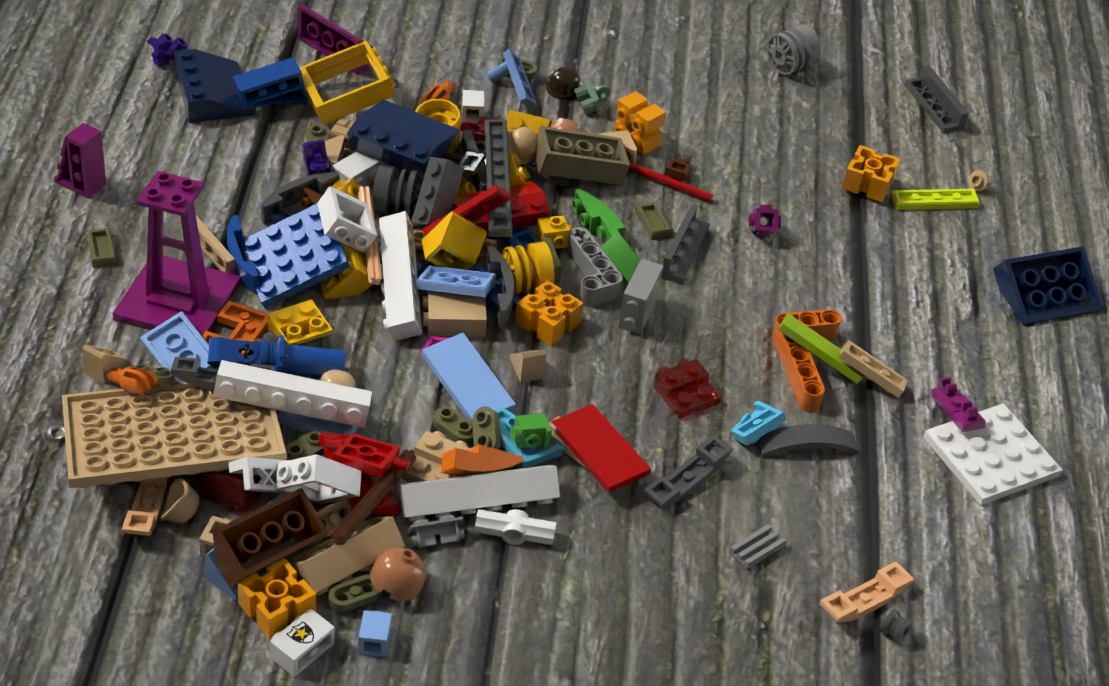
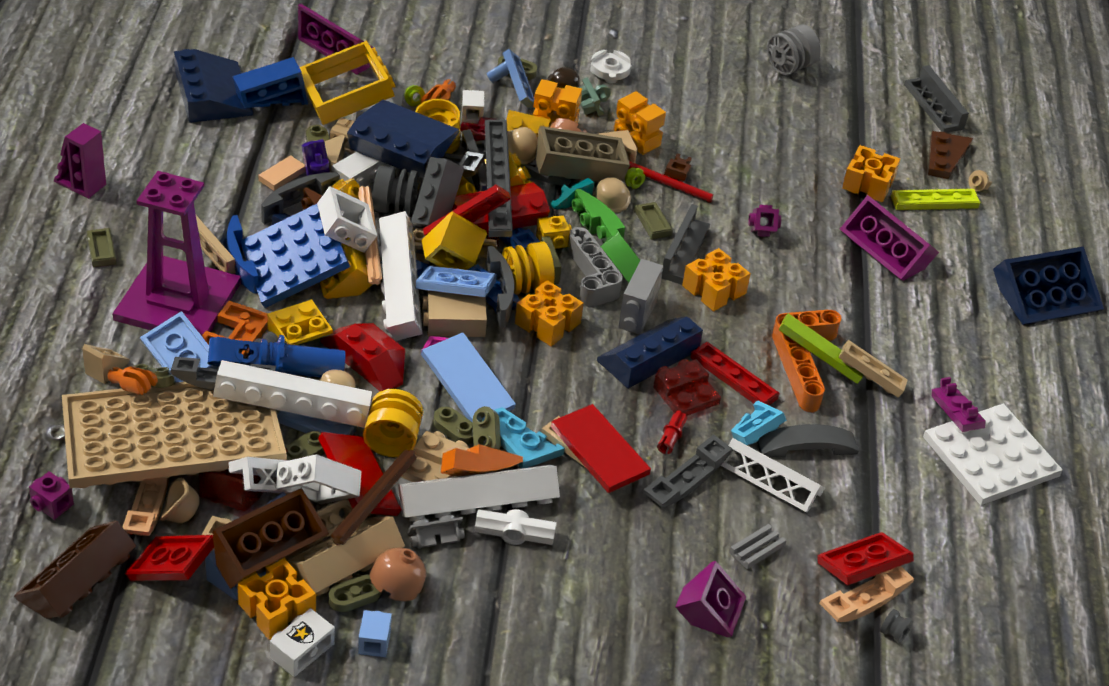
dark purple hips [147,33,188,66] -> none
red plate [323,433,410,478] -> none
tan slope [509,349,546,383] -> none
bright green brick [510,414,552,450] -> none
none -> reddish brown slope [14,520,136,619]
none -> magenta brick [29,471,74,520]
none -> red tile [125,535,214,581]
none -> light nougat tile [258,155,306,191]
none -> red wedge [320,323,405,391]
none -> yellow wheel [363,389,424,457]
none -> lime plate [404,85,425,106]
none -> light orange brick [533,79,582,123]
none -> teal slope [550,178,594,209]
none -> white plate [590,50,631,84]
none -> tan helmet [592,177,631,213]
none -> dark blue slope [597,316,703,389]
none -> lime plate [624,168,645,189]
none -> red axle [657,410,687,454]
none -> magenta slope [675,561,746,638]
none -> light orange brick [682,248,751,312]
none -> red tile [690,342,780,405]
none -> white fence [721,438,825,513]
none -> red tile [817,532,914,585]
none -> magenta slope [840,195,939,281]
none -> reddish brown wing [928,131,973,179]

